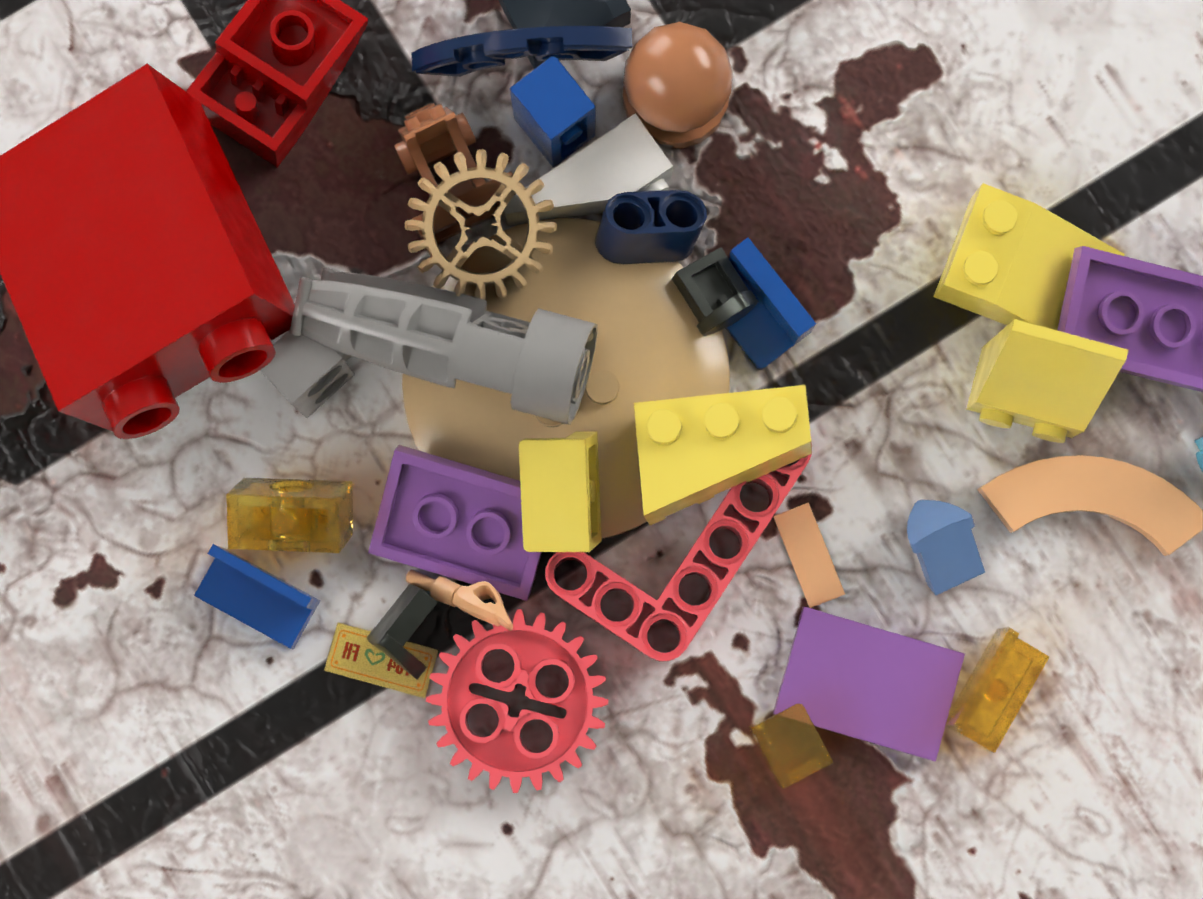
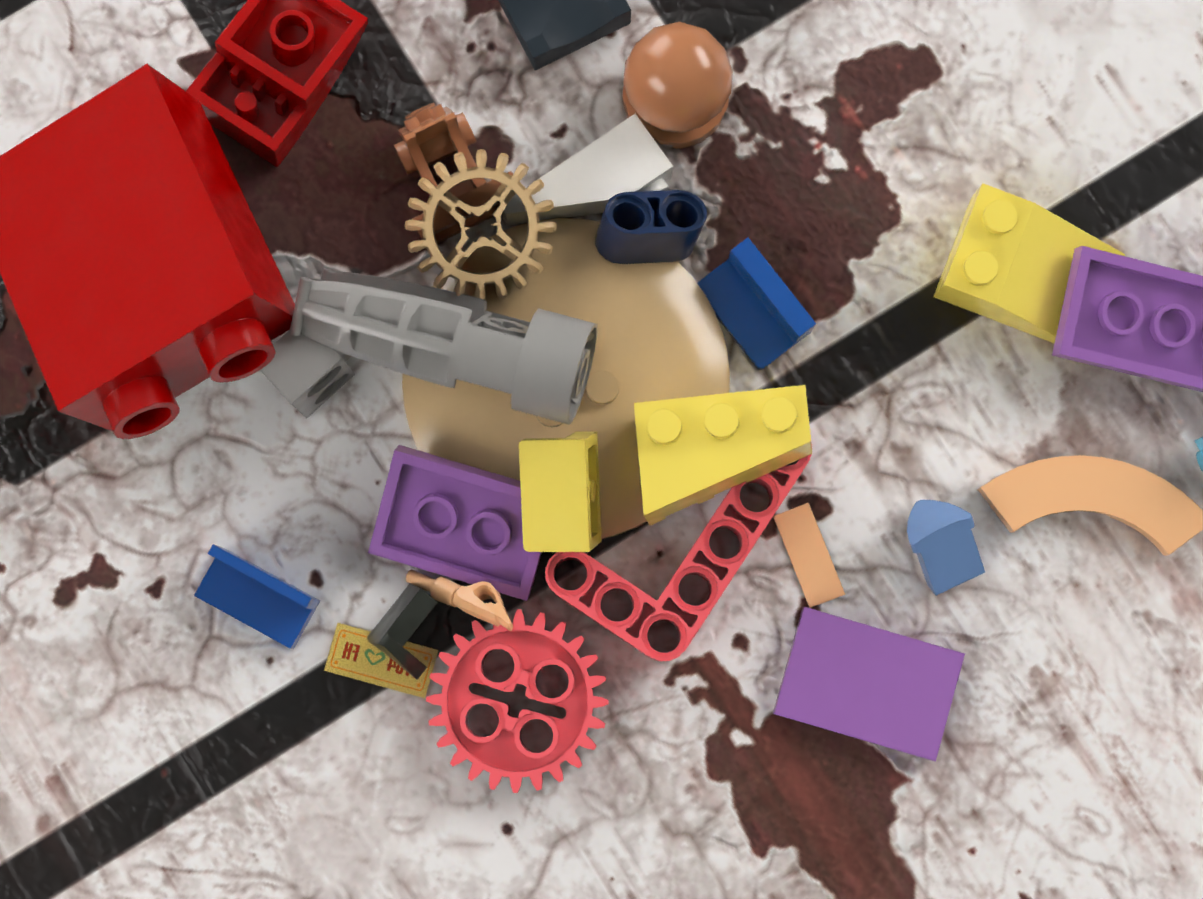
clear yellow brick [226,478,353,553] -> none
dark blue tile [411,26,633,77] -> none
blue panel [510,57,596,168] -> none
pearl dark grey tile [671,247,758,336] -> none
clear yellow panel [748,703,833,789] -> none
clear yellow panel [946,627,1049,753] -> none
light yellow slope [966,319,1128,443] -> none

